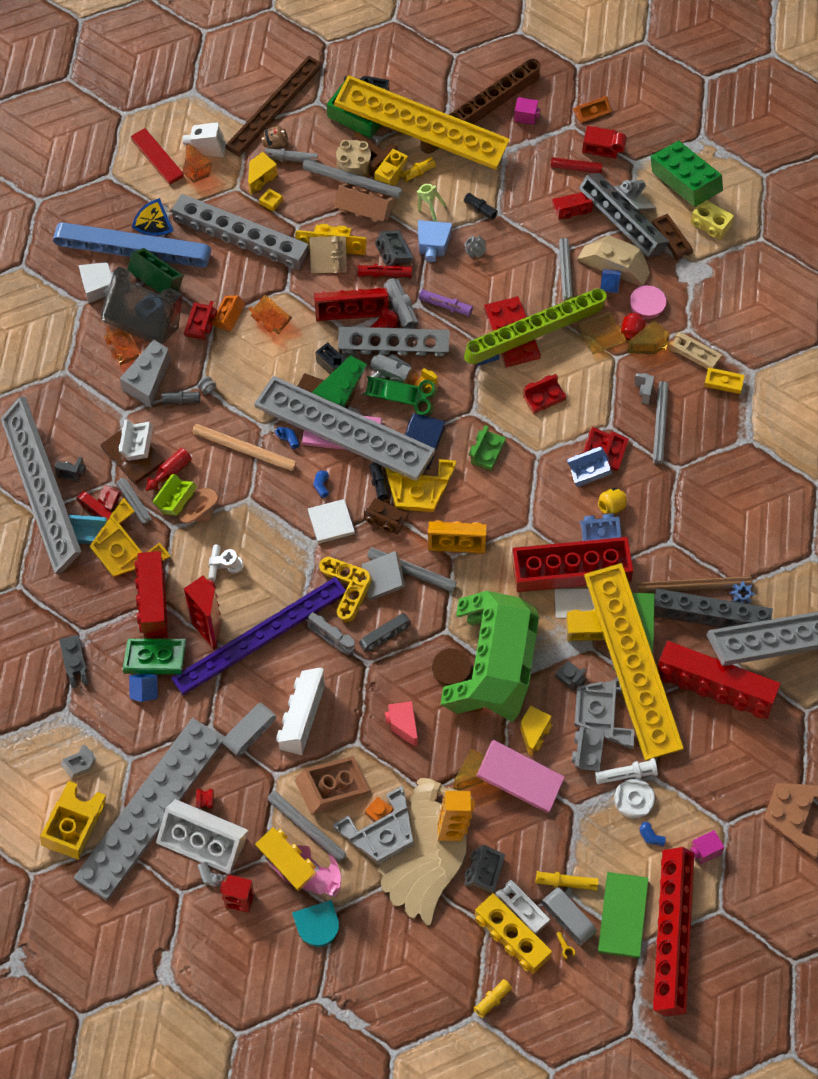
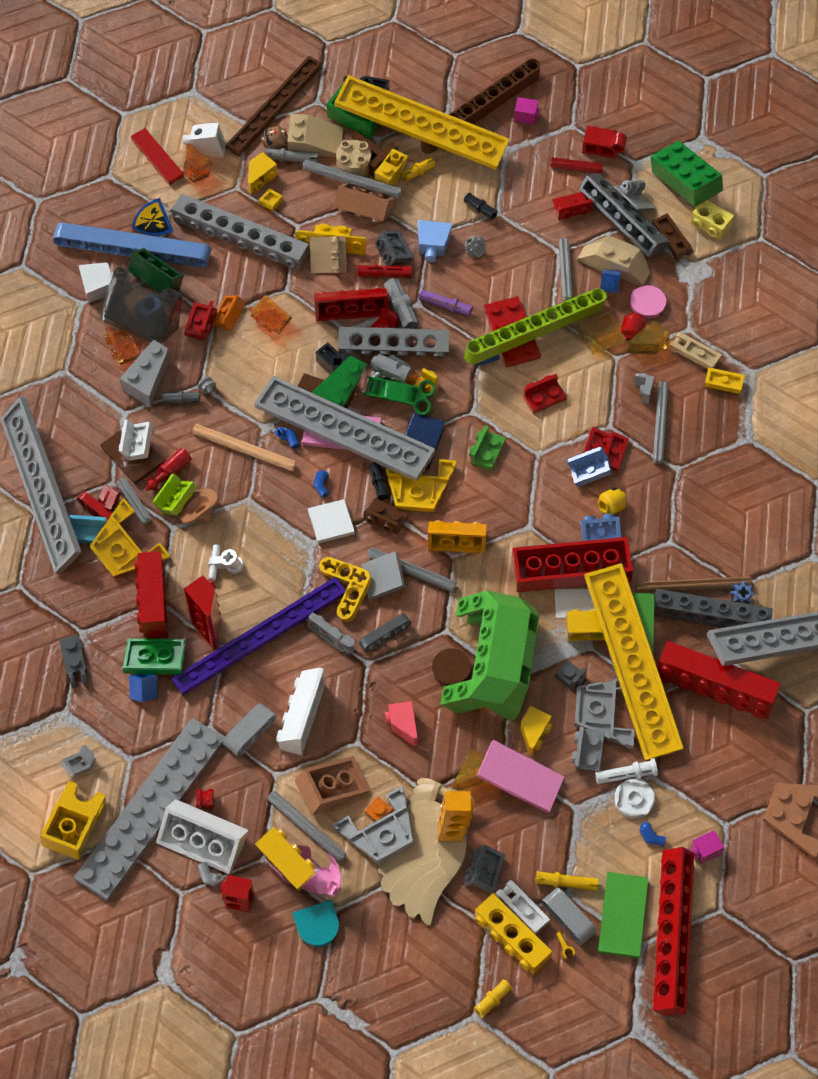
dark grey bracket [55,457,86,482] -> none
yellowish green plant [417,184,447,222] -> none
orange slope [573,96,612,124] -> none
none -> tan slope [287,114,343,157]

